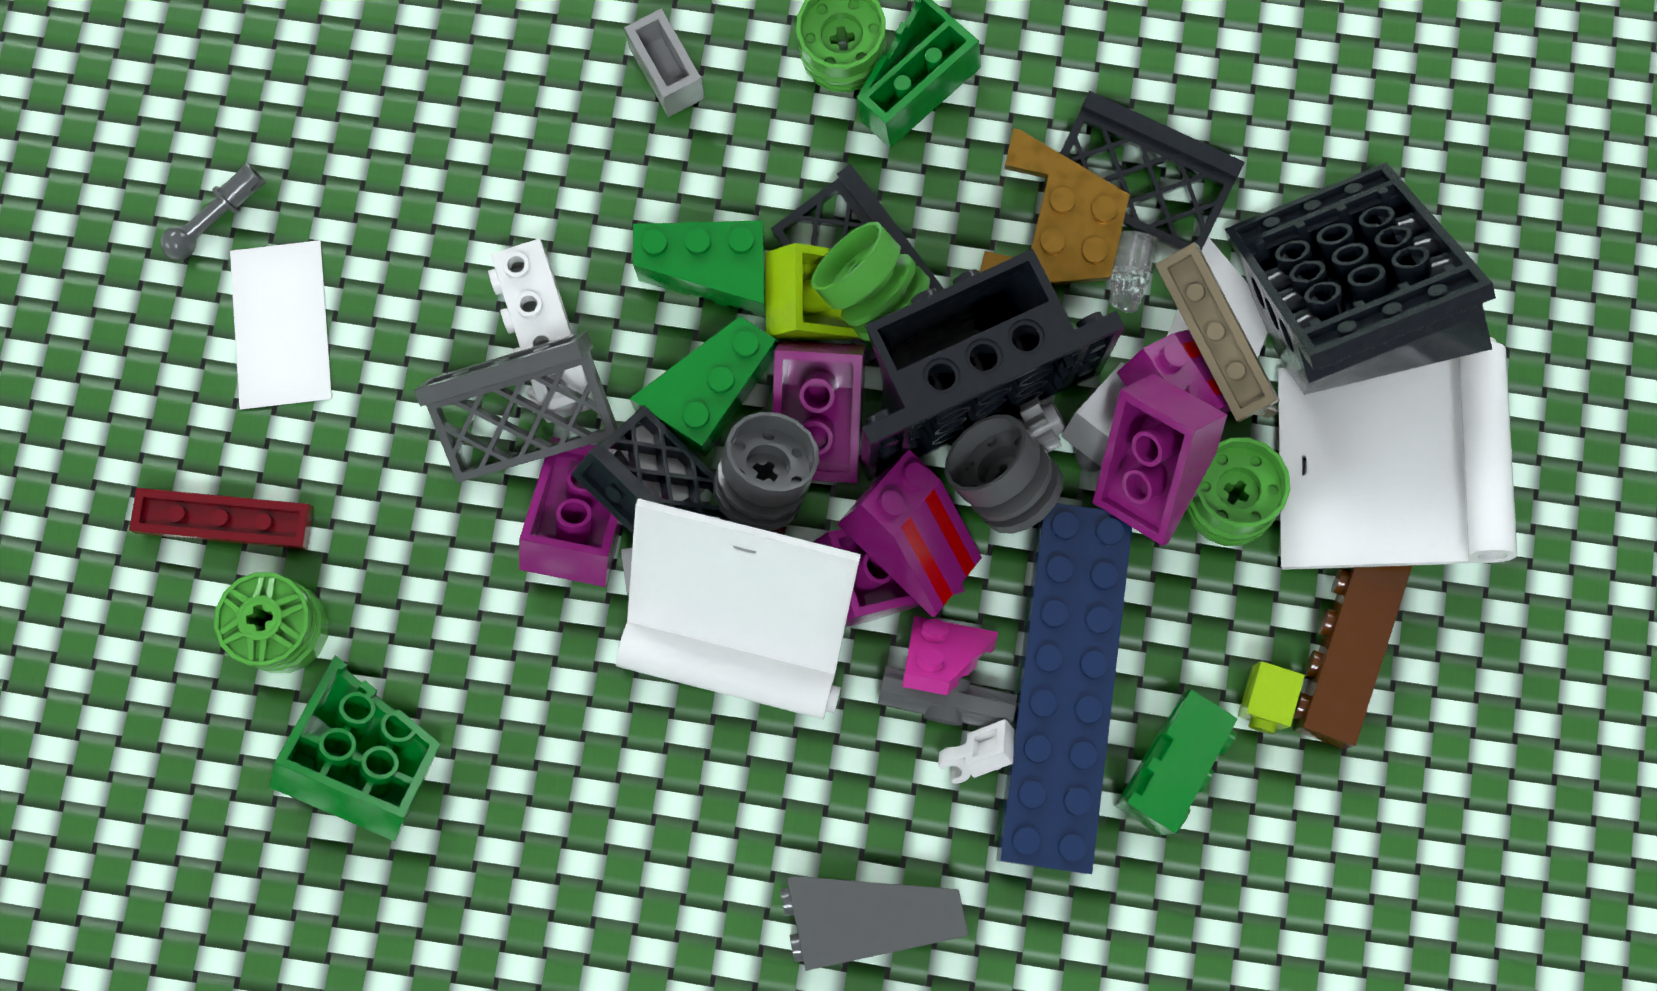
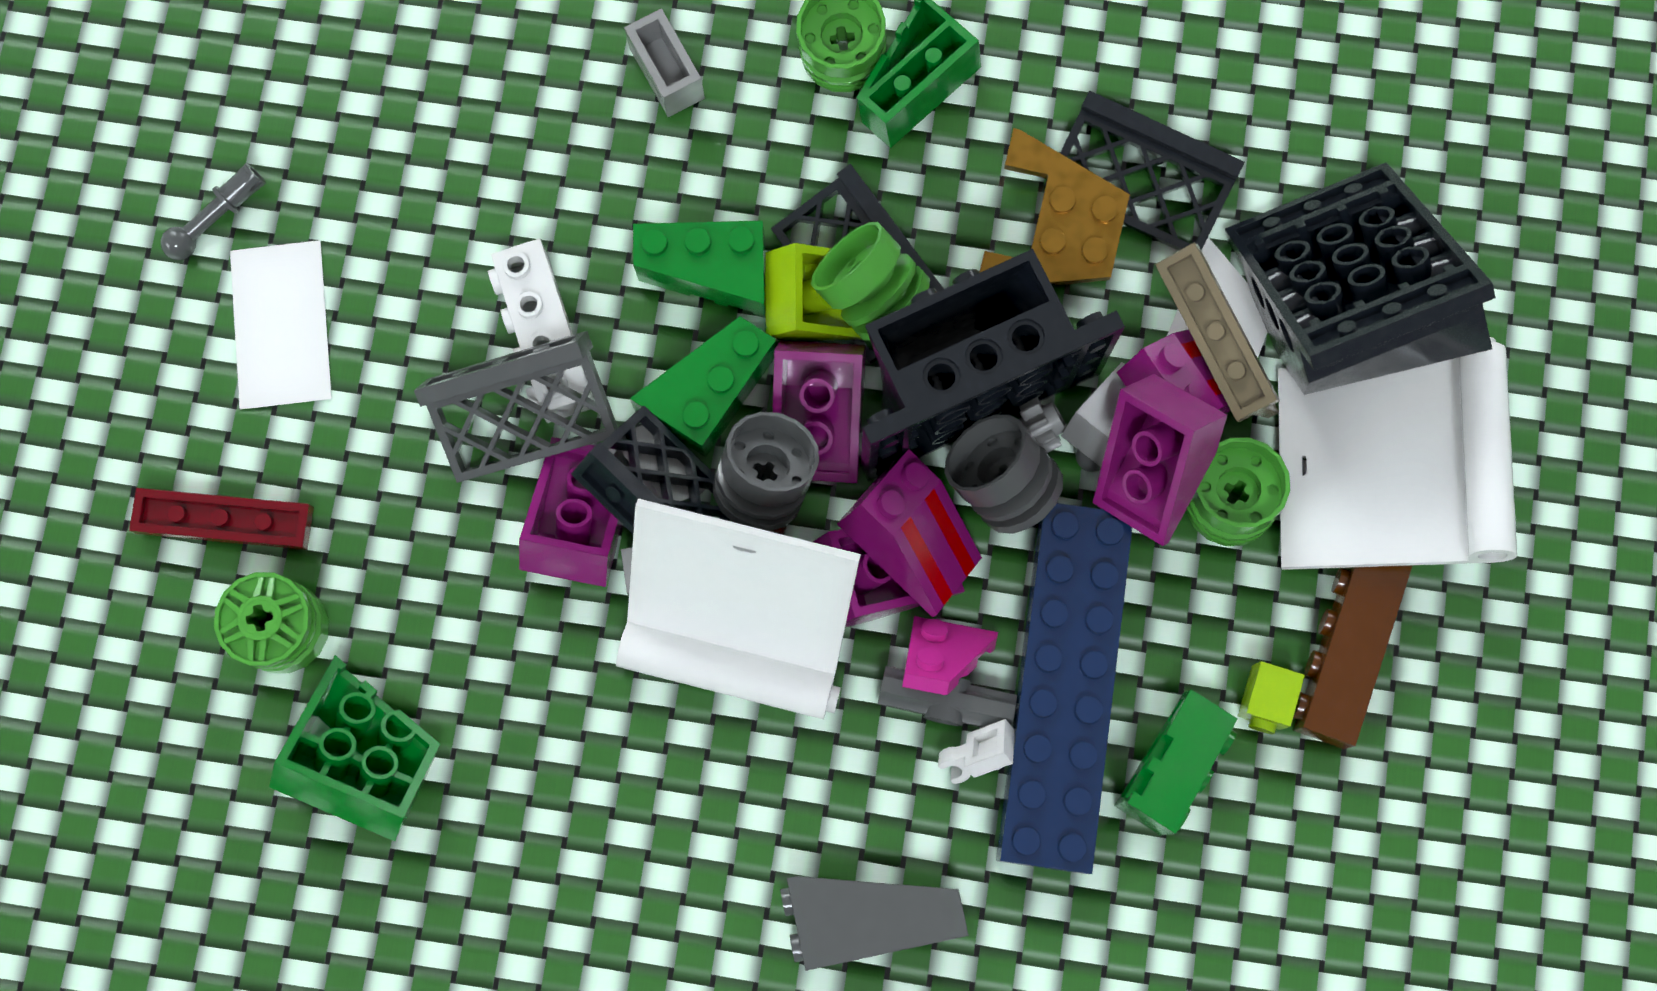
clear hinge [1110,231,1158,312] -> none

